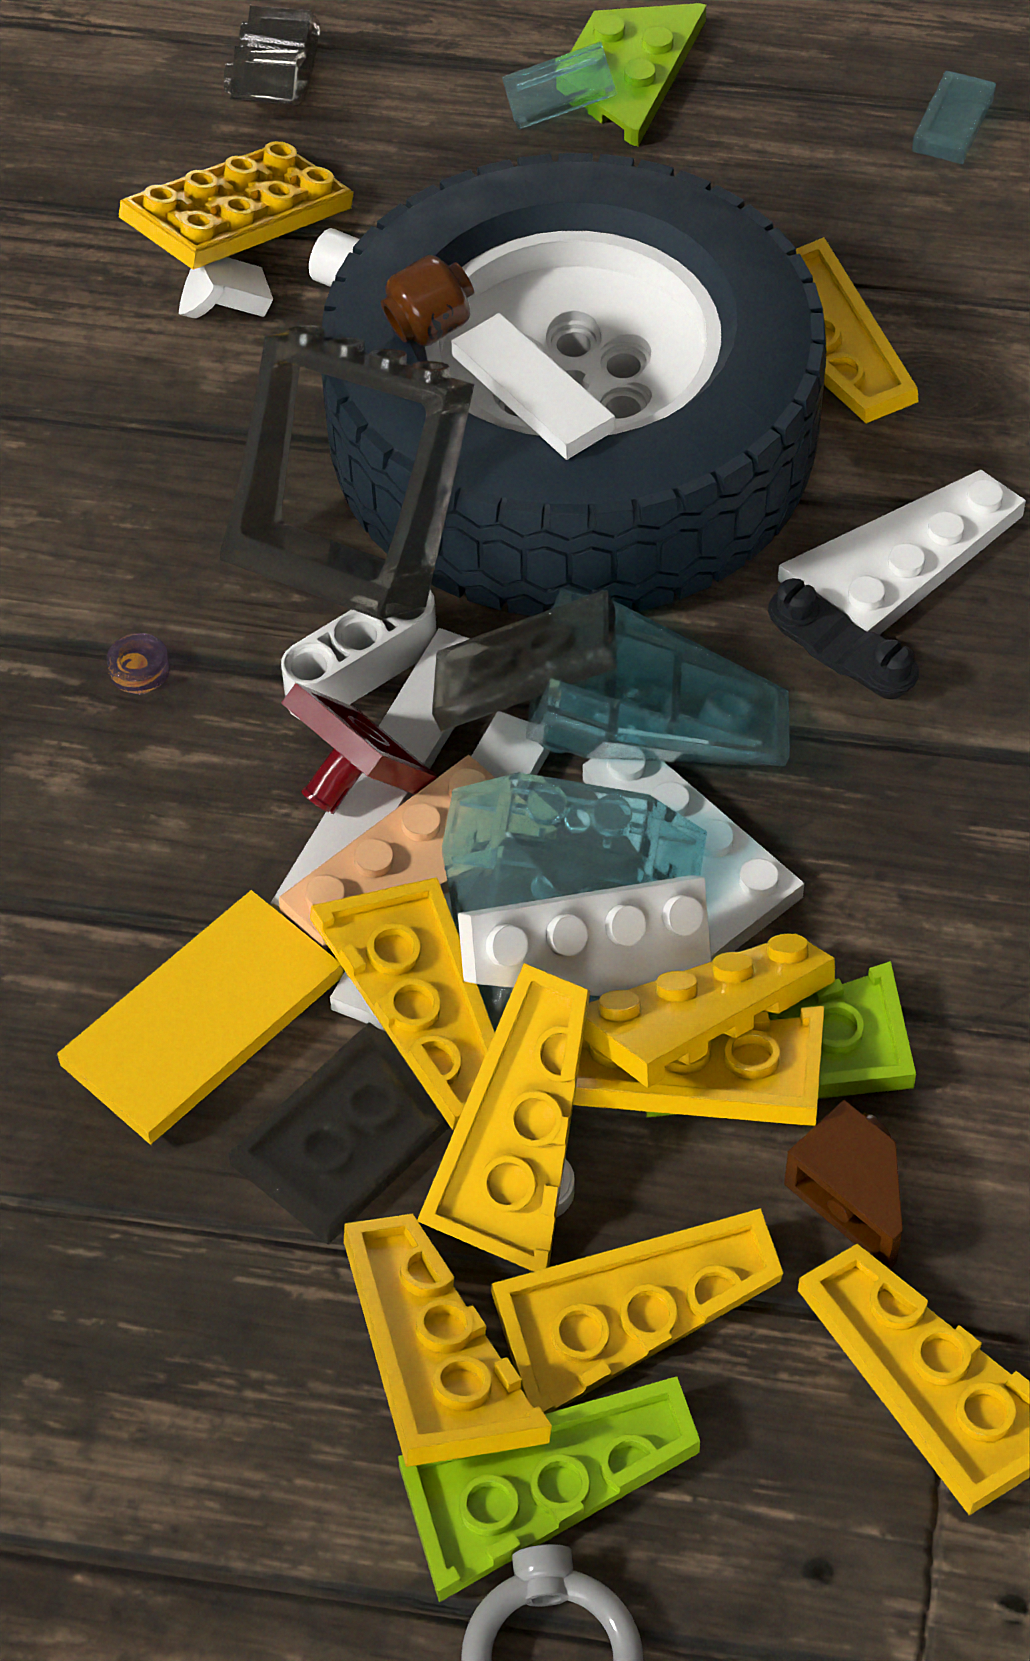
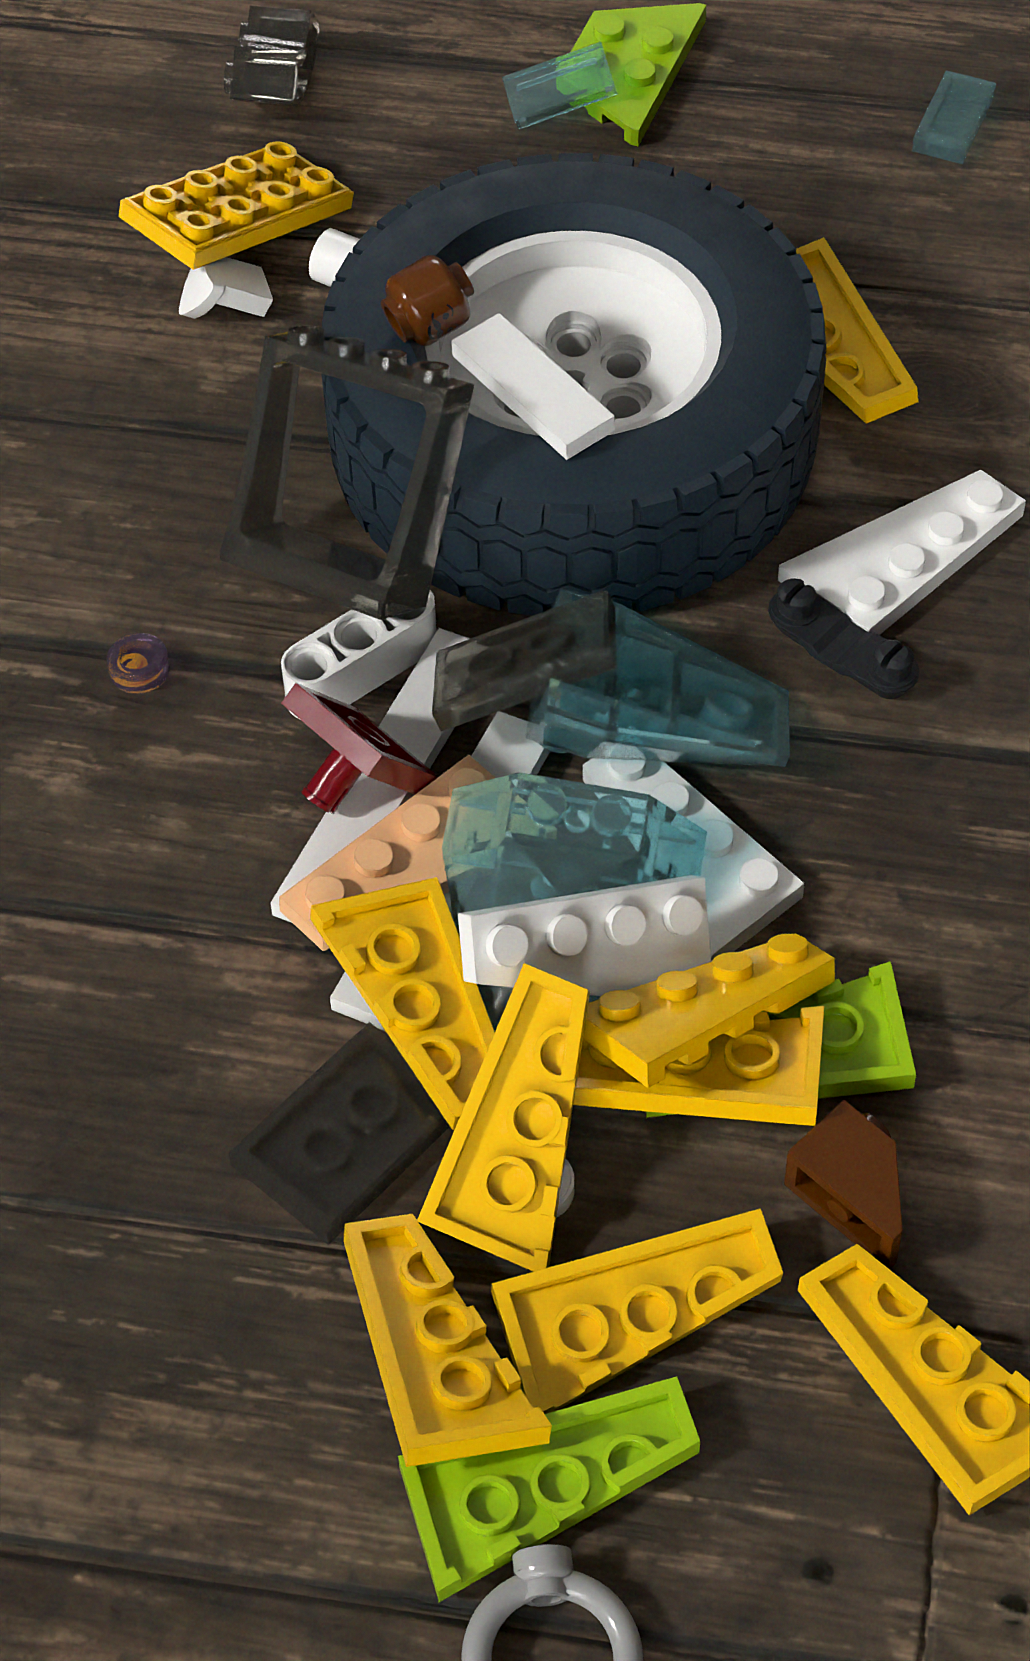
yellow tile [57,890,343,1145] -> none

